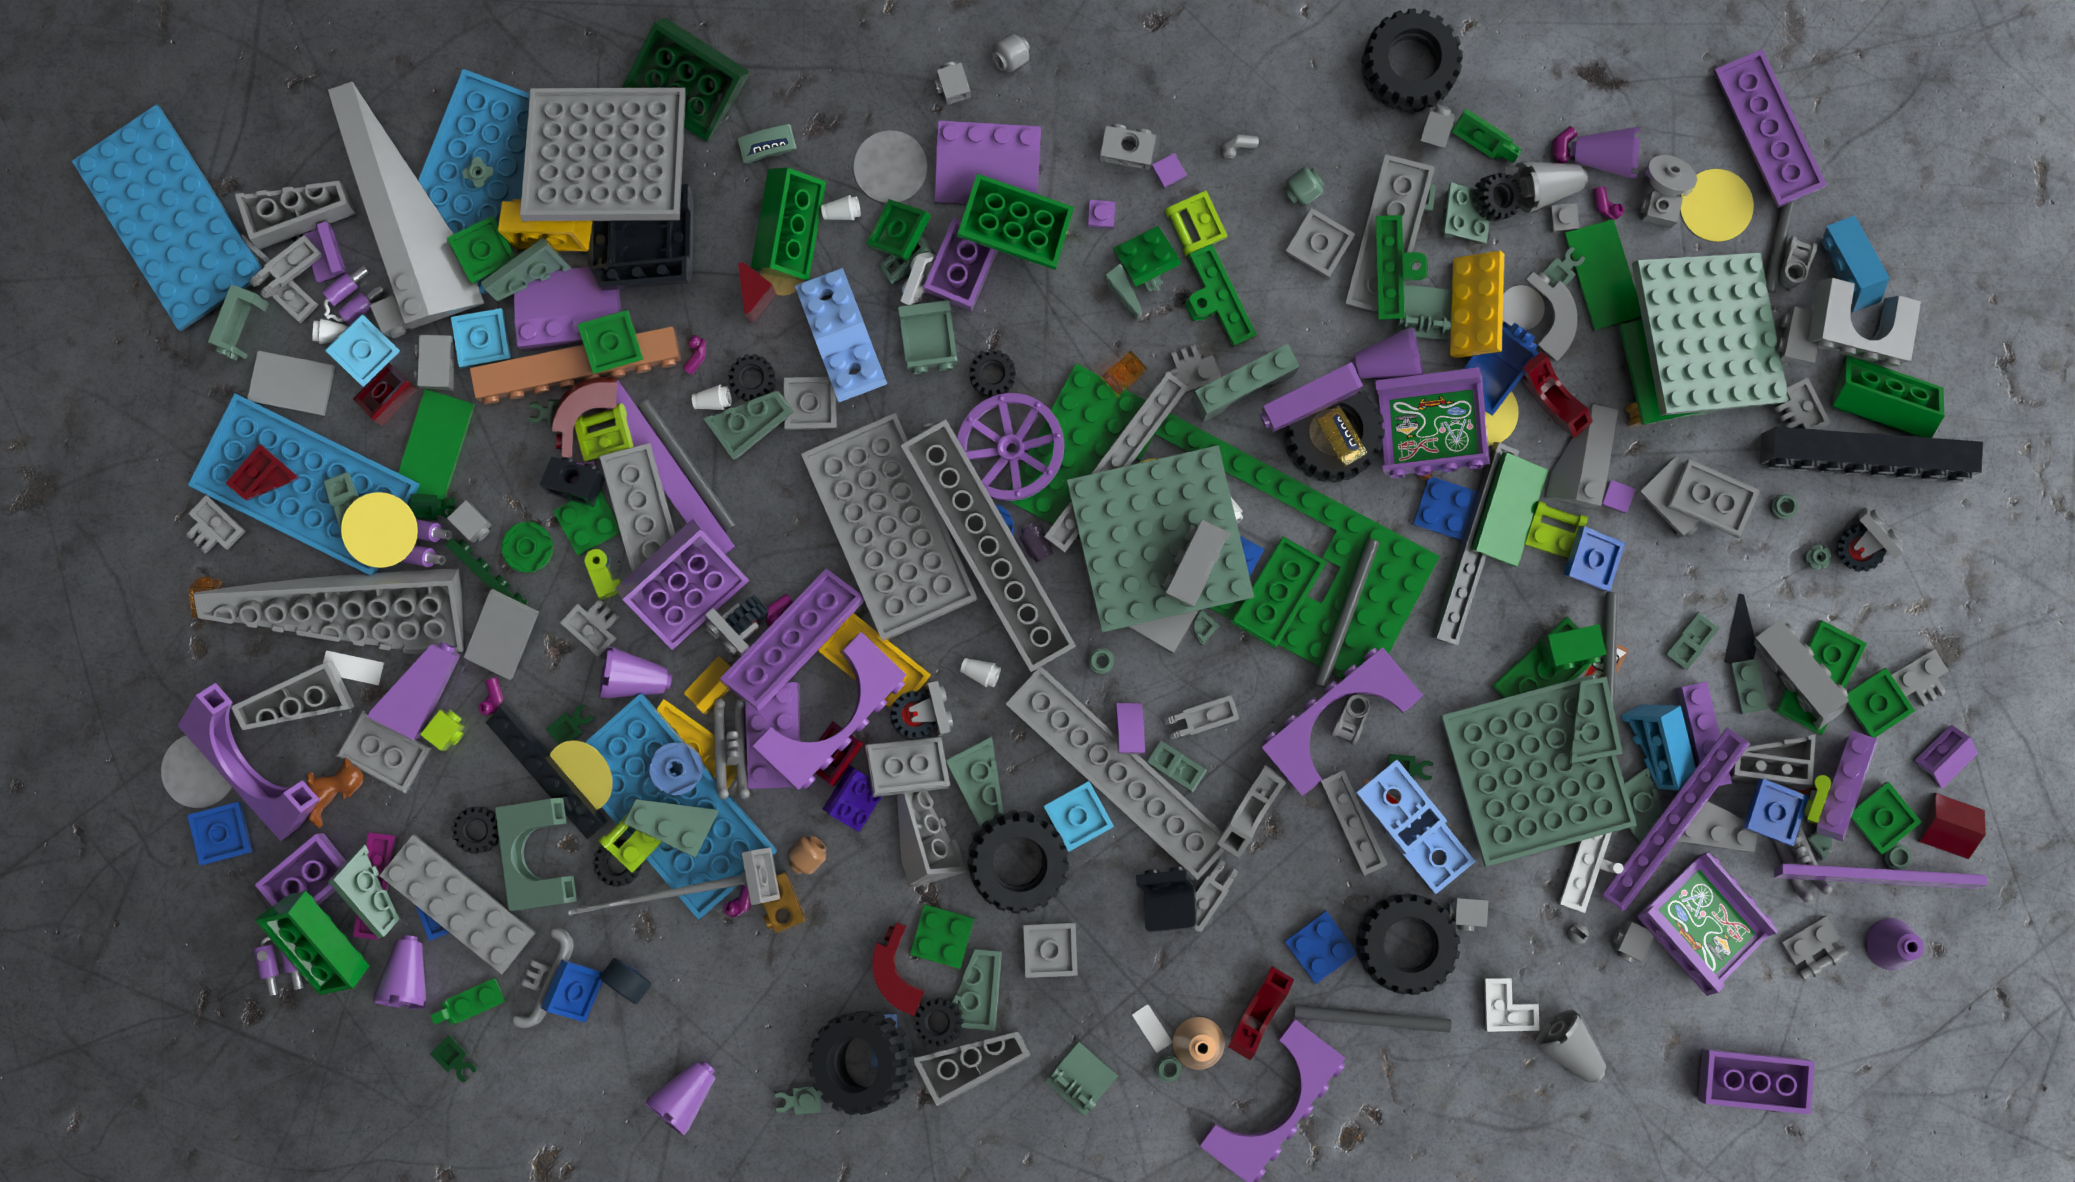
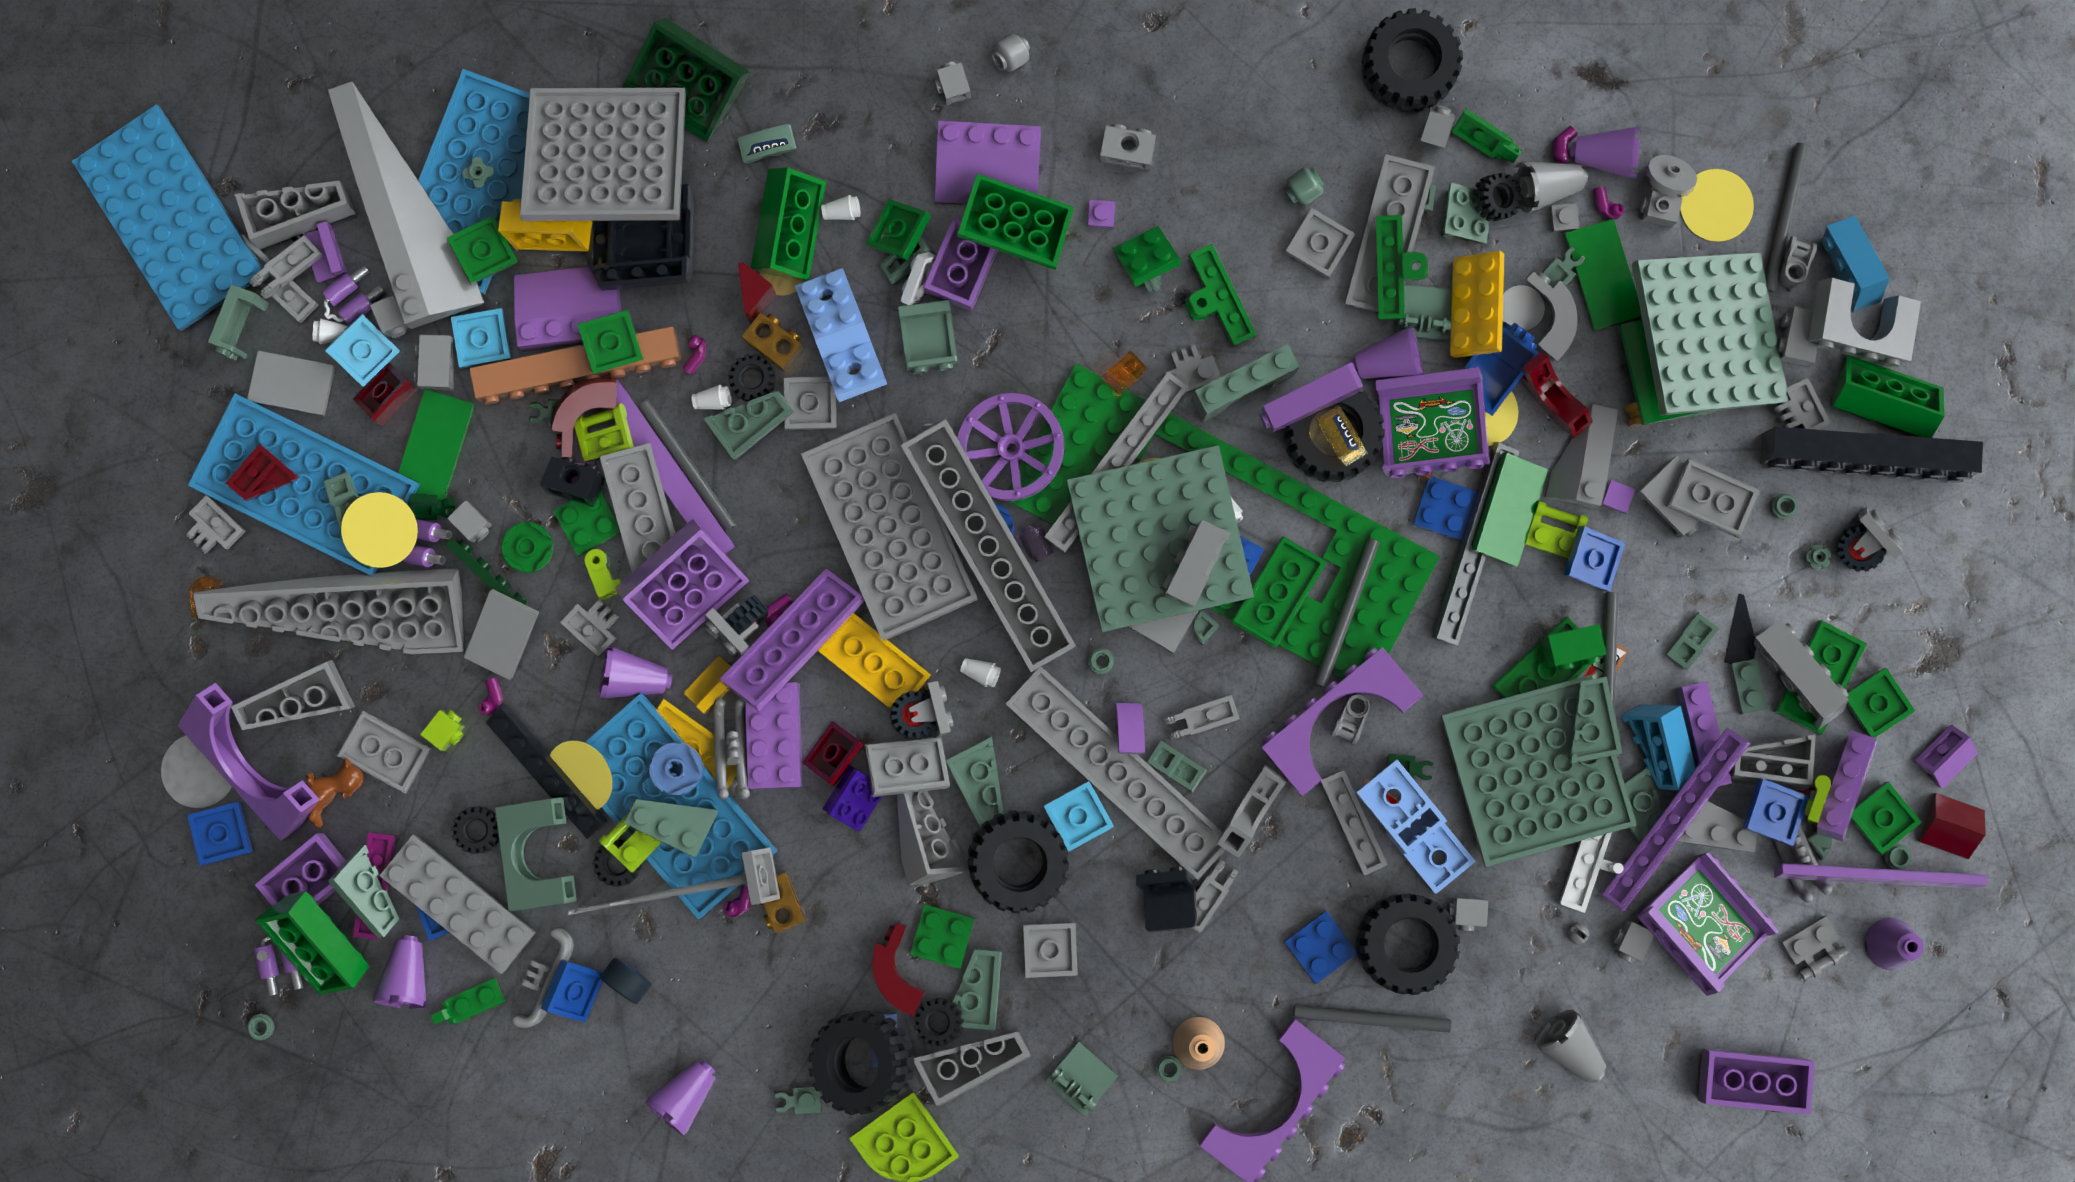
white sticker [323,651,384,685] -> none
medium lavender slope [367,642,461,740] -> none
dark green plate [430,1034,478,1082] -> none
sand green wing [481,237,571,301] -> none
dark green plate [546,704,595,745] -> none
medium lavender arch [751,632,906,790] -> none
medium nougat head [788,836,826,875] -> none
flat silver sticker [854,130,927,203] -> none
black tyre [969,349,1016,398] -> none
sand green slope [1104,263,1142,319] -> none
white sticker [1132,1005,1172,1053] -> none
medium lavender tile [1152,153,1187,188] -> none
lime plate [1164,191,1228,257] -> none
light grey arm [1221,134,1259,158] -> none
dark red arch [1228,966,1294,1060] -> none
white plate [1484,978,1539,1032] -> none
medium lavender plate [1714,49,1827,208] -> none
light grey hinge [1891,649,1948,707] -> none
none -> sand green plate [247,1014,275,1040]
none -> pearl gold brick [742,313,803,371]
none -> lime plate [849,1091,959,1182]

